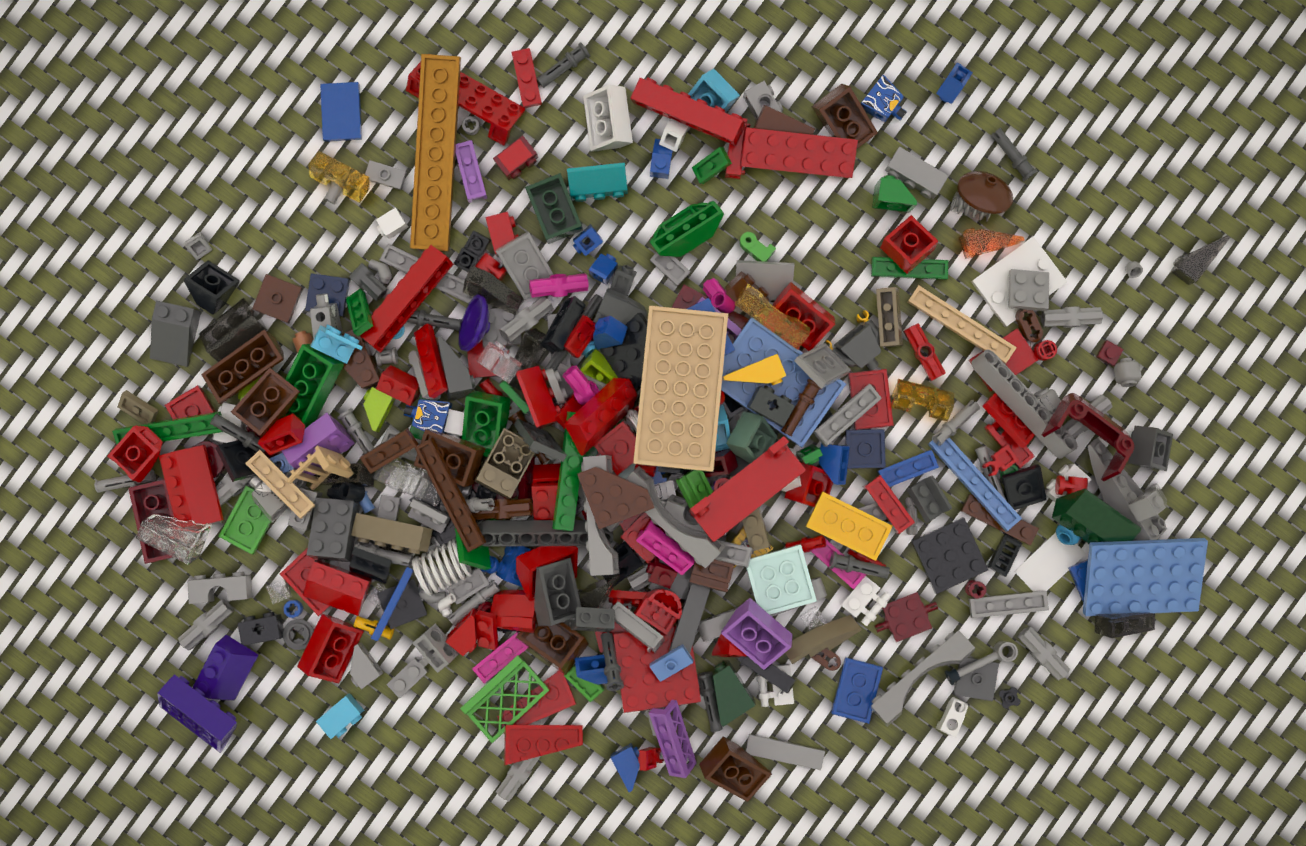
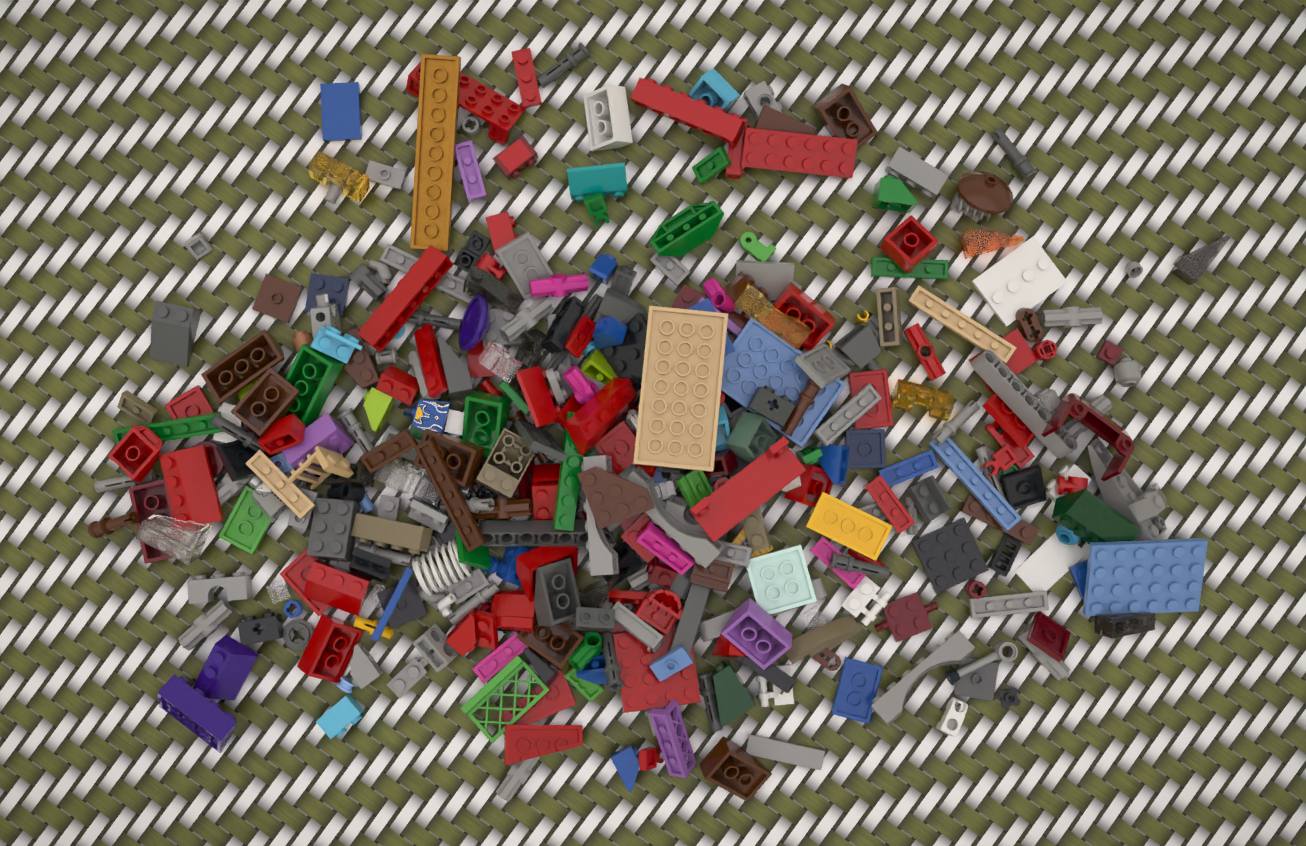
black slope [184,260,240,315] -> none
clear smoke slope [199,298,267,362] -> none
green tile [346,289,373,337] -> none
white brick [376,208,408,239] -> none
brick [525,173,583,244] -> none
blue brick [573,224,603,256] -> none
blue slope [650,139,673,179] -> none
white brick [659,118,689,152] -> none
yellow slope [722,354,786,386] -> none
red pin [785,535,826,553] -> none
blue torso [861,75,907,122] -> none
blue slope [936,62,973,104] -> none
light grey plate [1008,269,1049,311] -> none
dark grey slope [1128,426,1173,471] -> none
none -> reddish brown pin [88,511,139,538]
none -> light blue bush [336,676,355,693]
none -> black slope [524,648,558,686]
none -> green piece [568,632,602,671]
none -> green plate [583,192,609,226]
none -> dark red tile [1027,611,1071,662]

